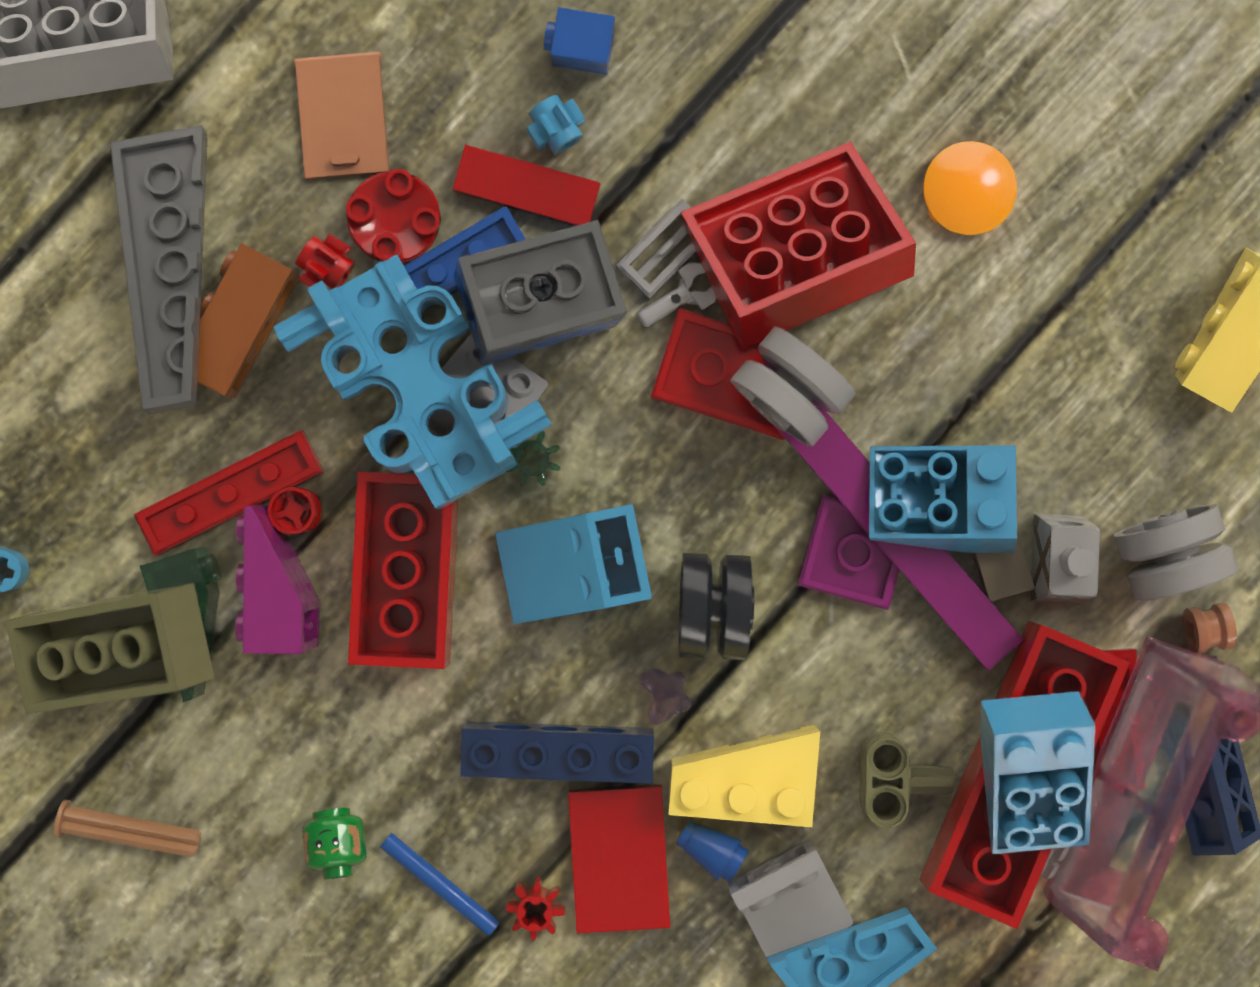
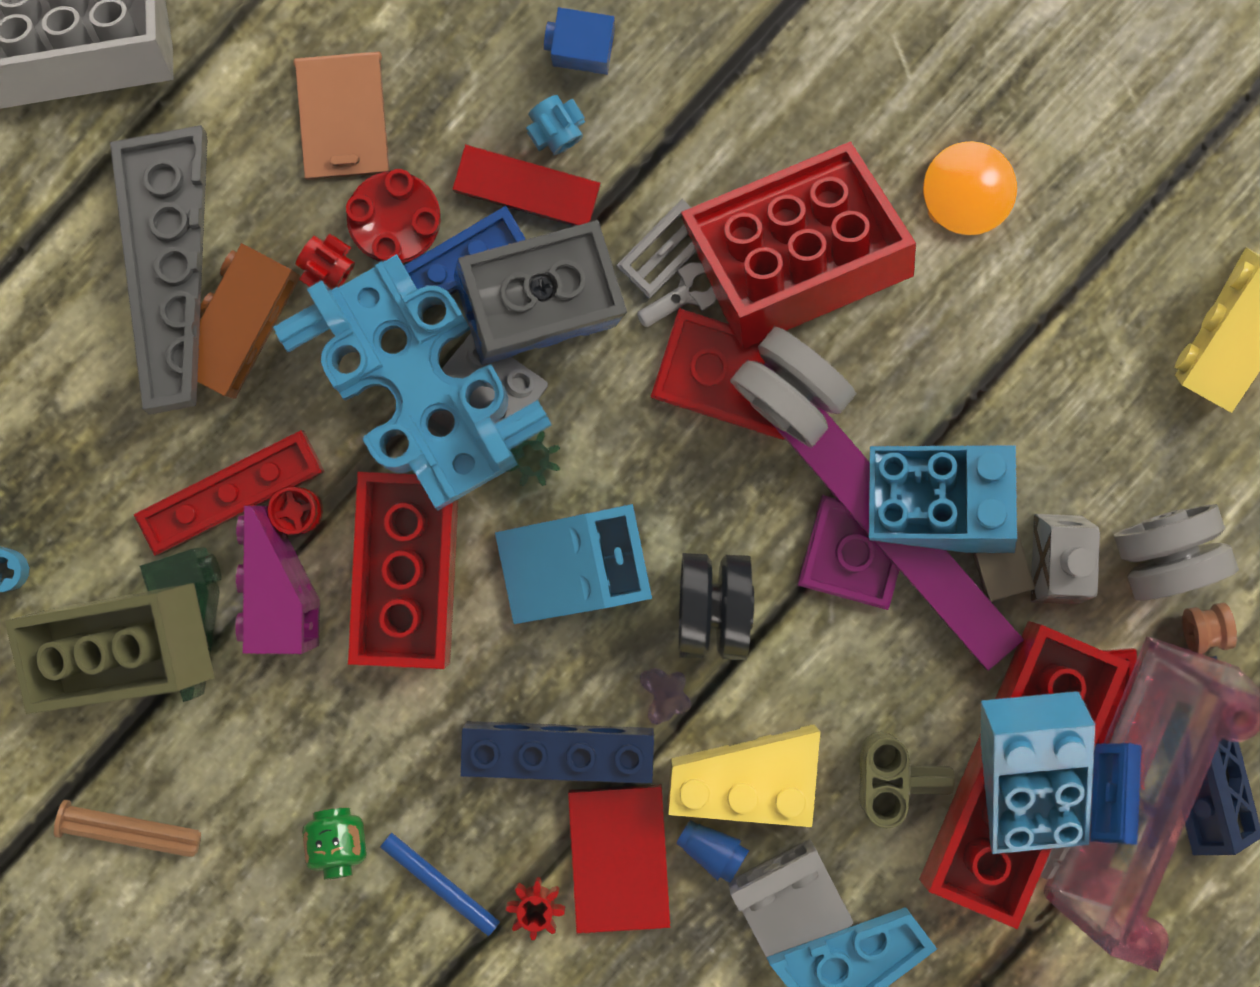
none -> blue tile [1090,743,1142,845]

